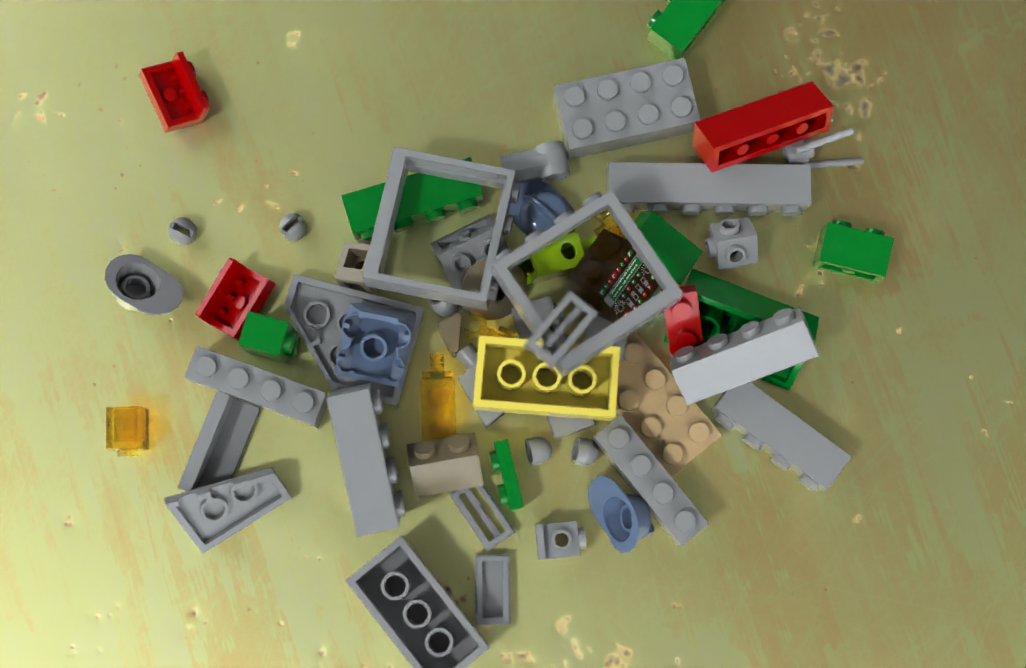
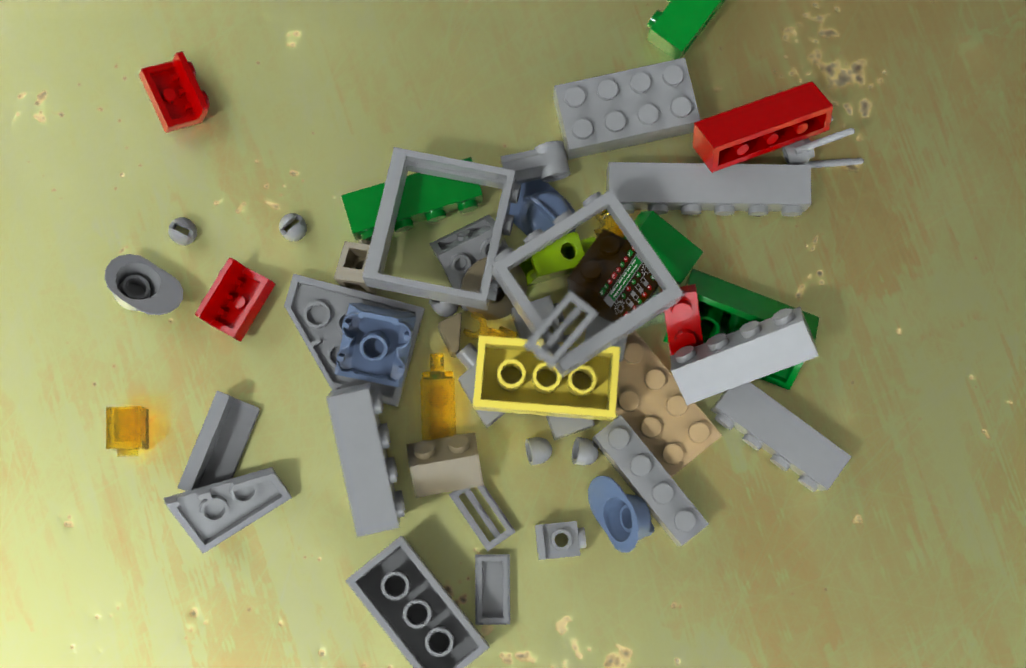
light grey brick [184,346,328,429] -> none
green brick [238,311,300,364] -> none
green plate [489,439,524,511] -> none
light grey brick [705,217,758,270] -> none
green brick [812,220,894,283] -> none

